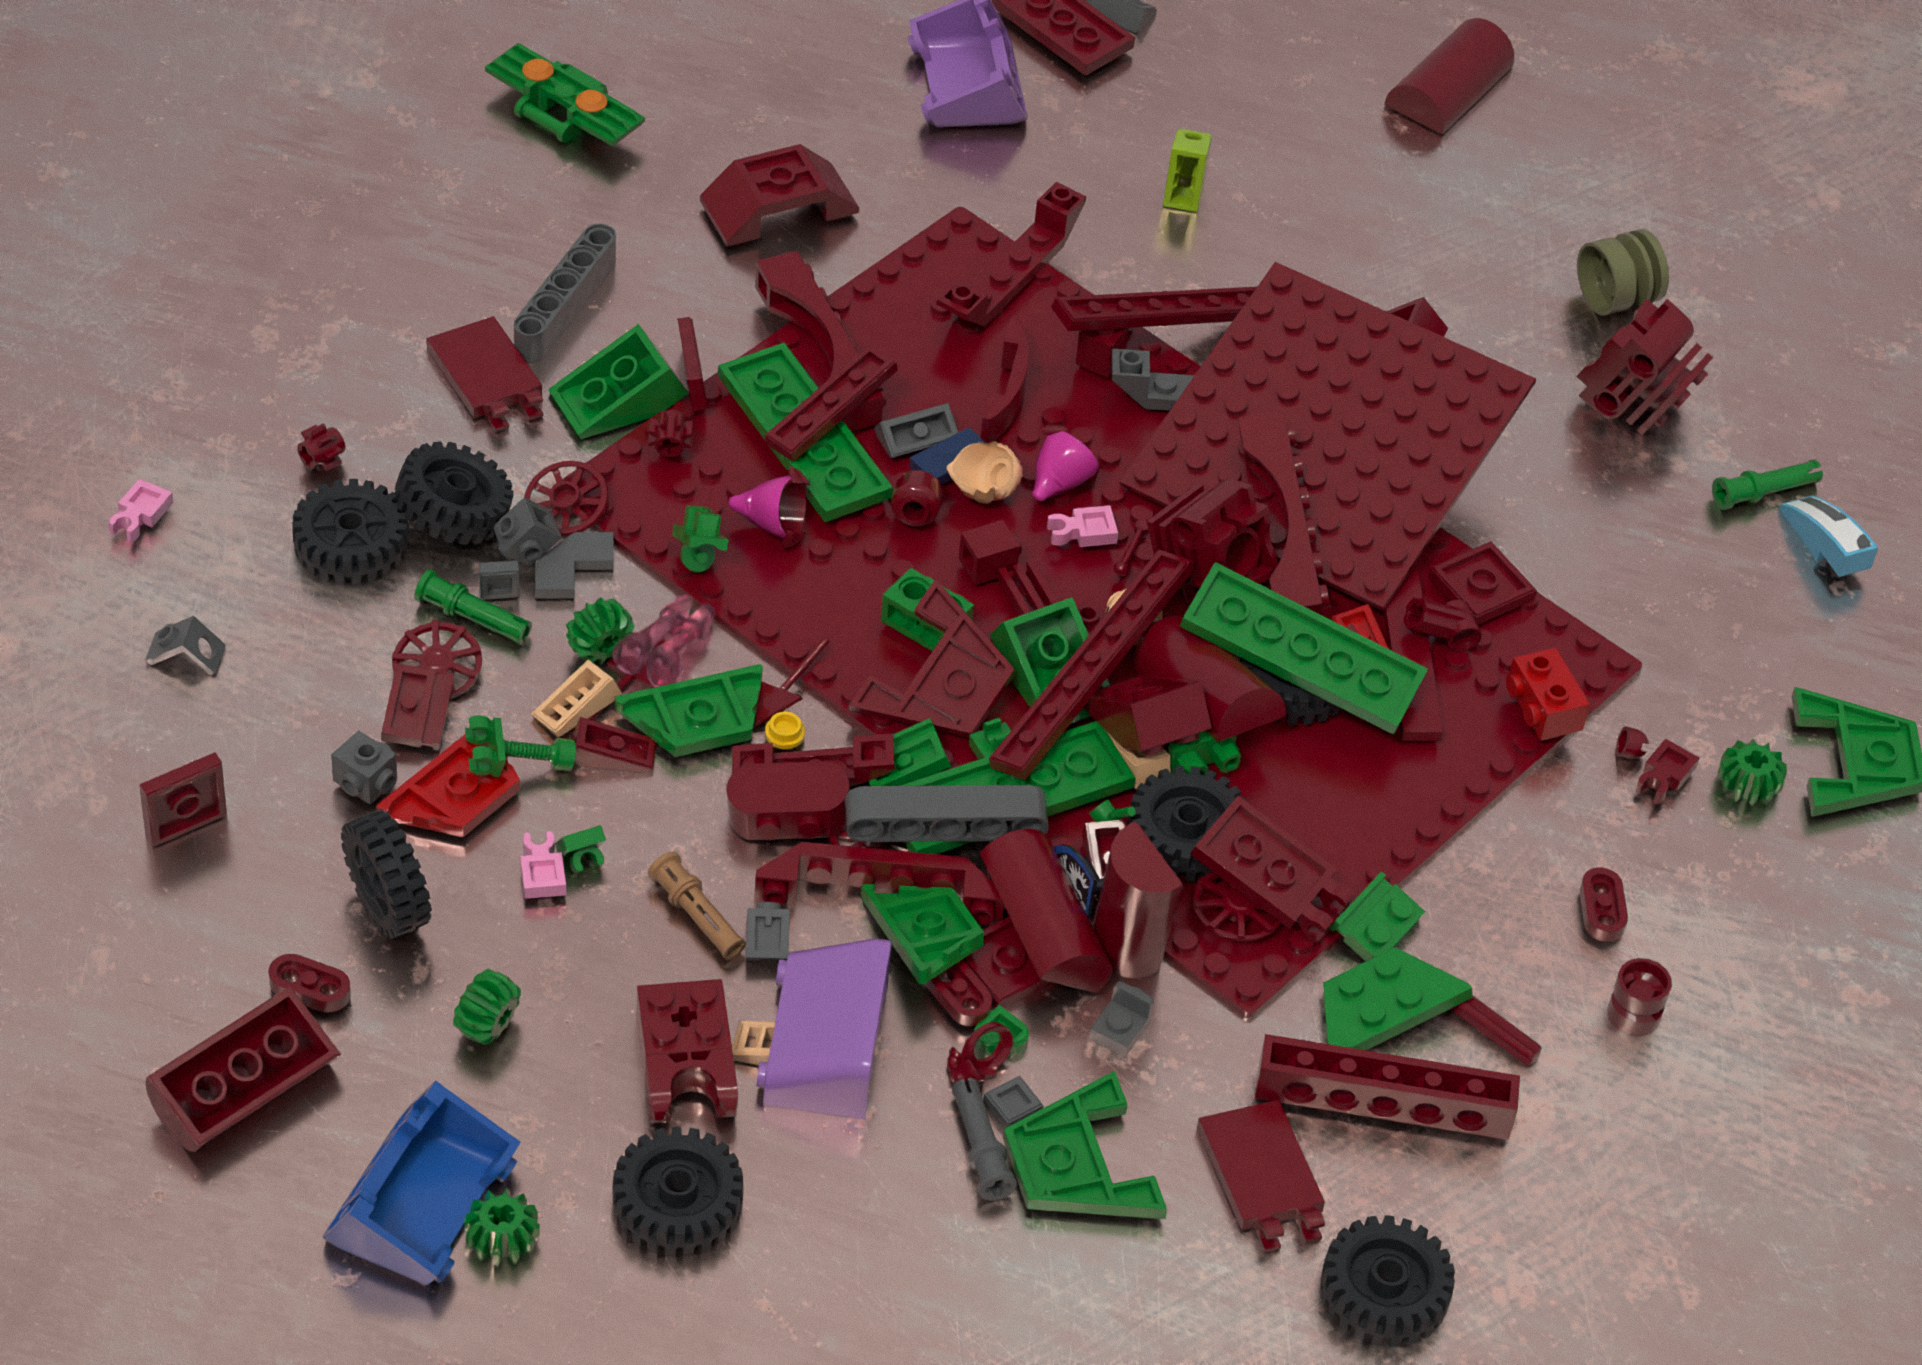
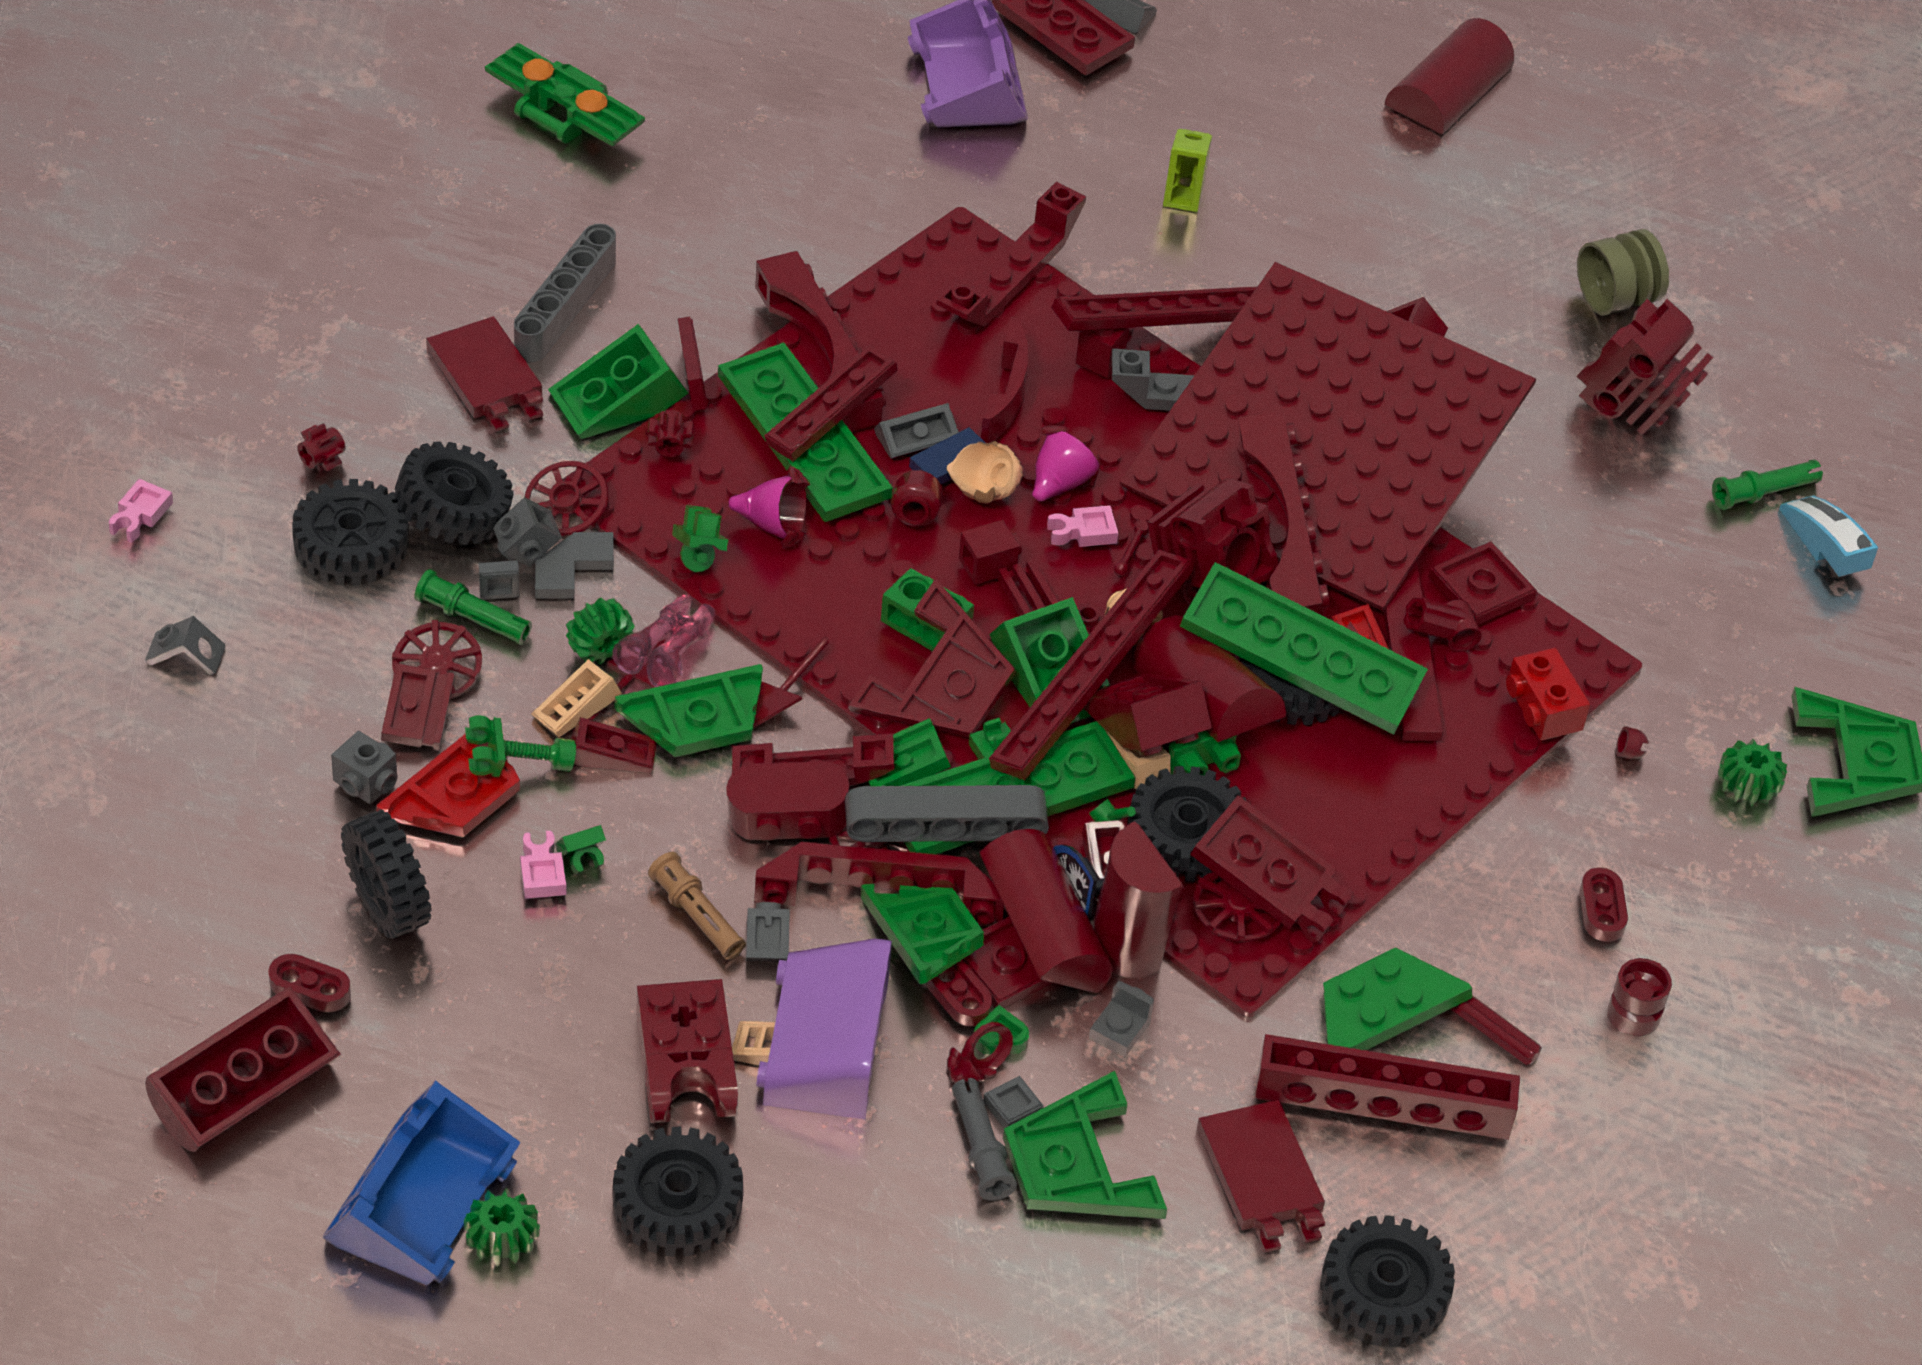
dark red tile [139,752,227,847] -> none
green gear [453,968,521,1045] -> none
dark red slope [700,144,859,246] -> none
yellow plate [765,711,805,749] -> none
green plate [1329,871,1426,961] -> none
dark red plate [1635,738,1700,804] -> none

